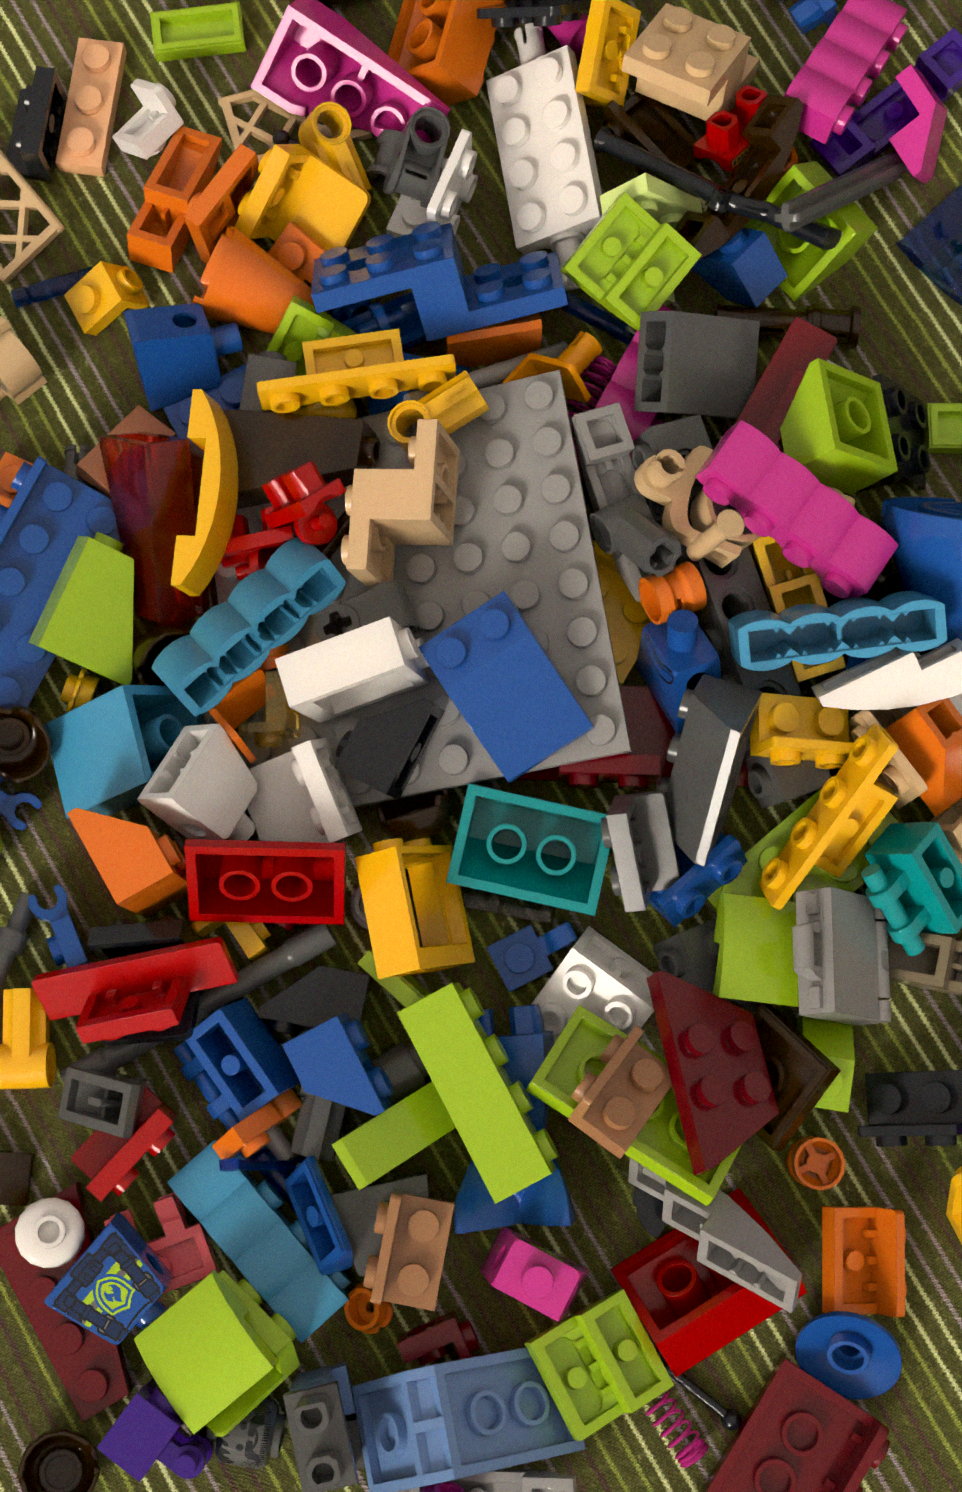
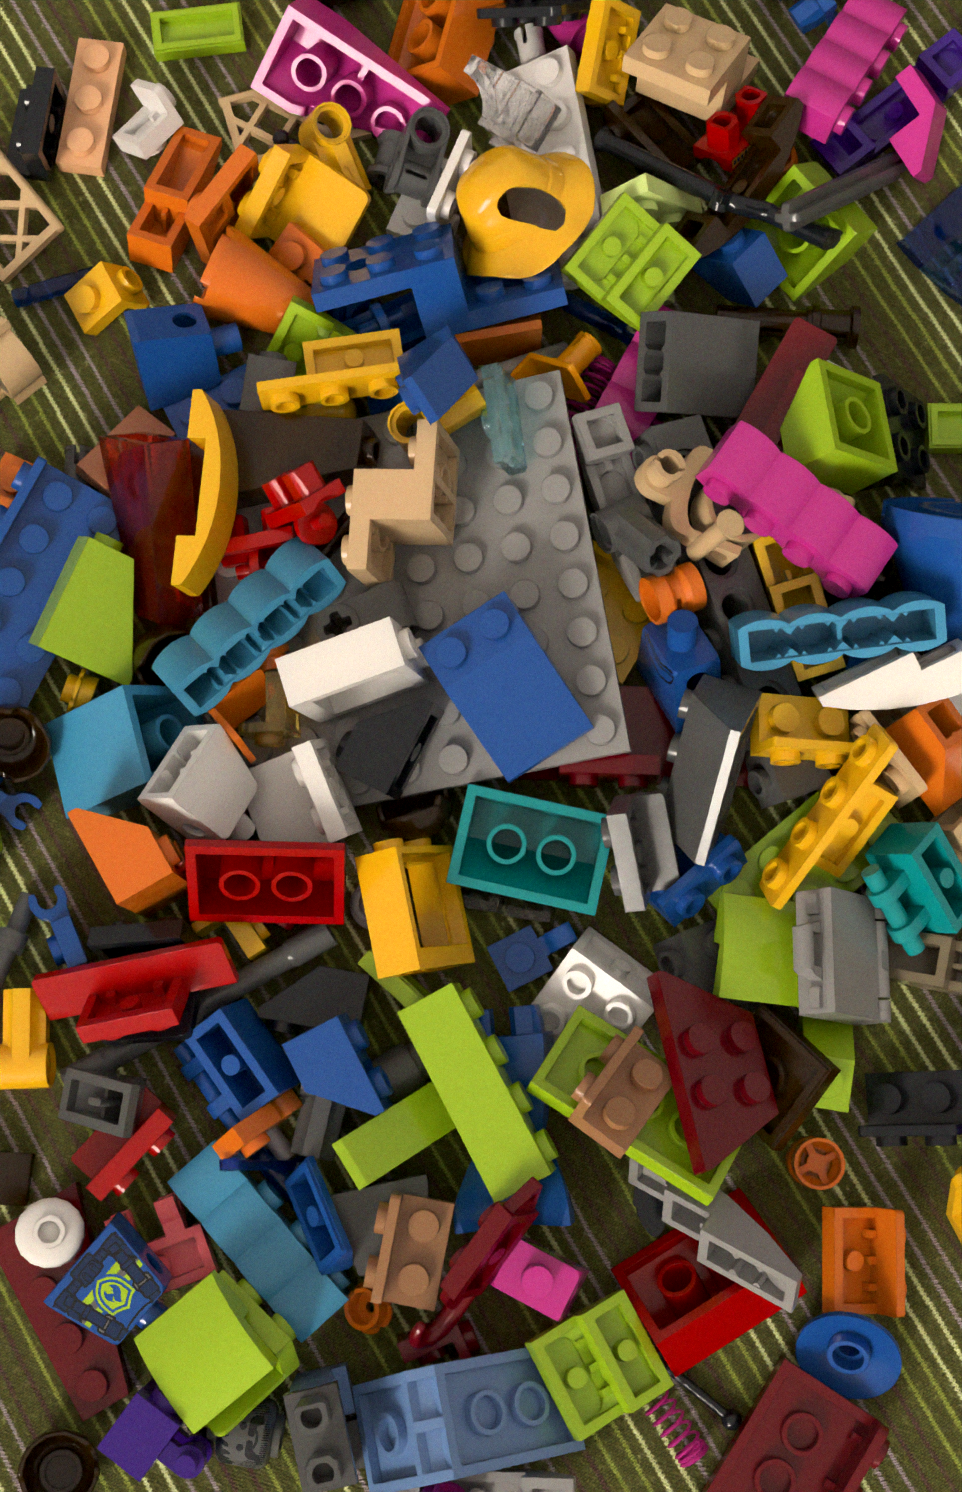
none -> blue slope [395,325,479,425]
none -> dark red plate [408,1176,543,1350]
none -> yellow piece [456,145,595,279]
none -> clear arch [463,54,562,154]
none -> clear light blue plate [481,363,527,476]

